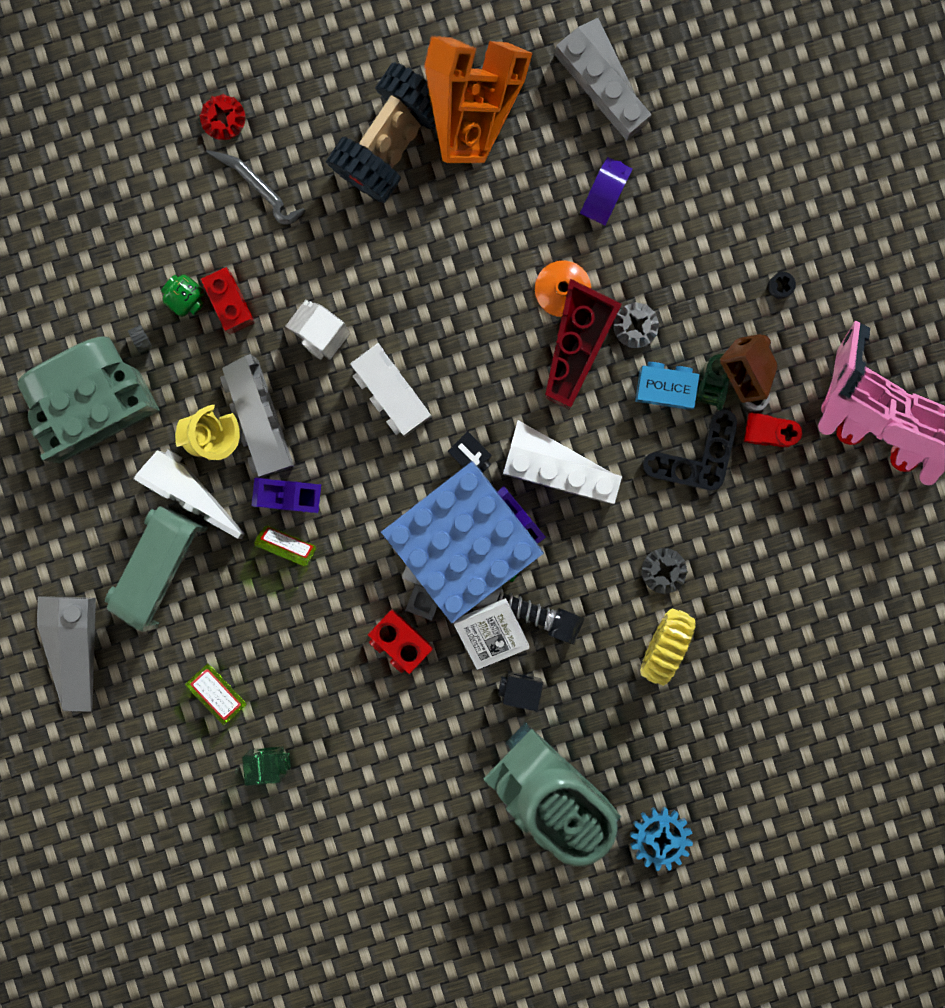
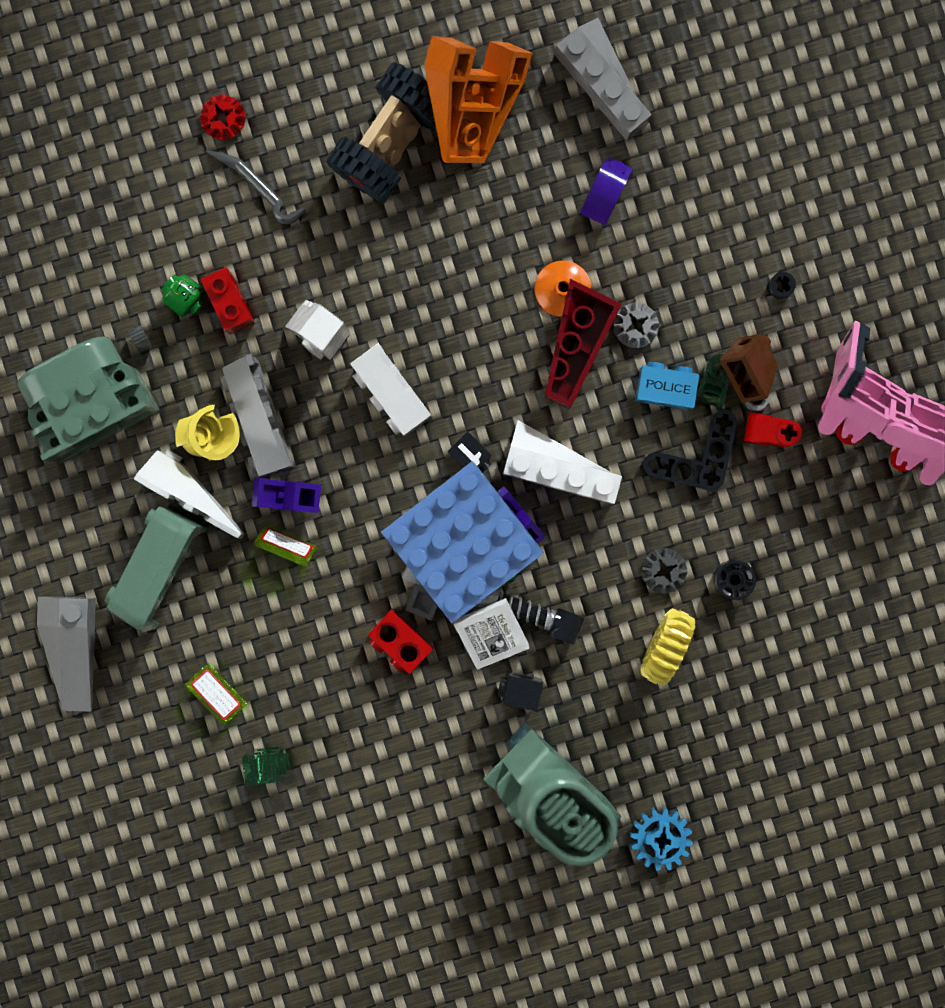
none -> black wheel [713,560,756,600]

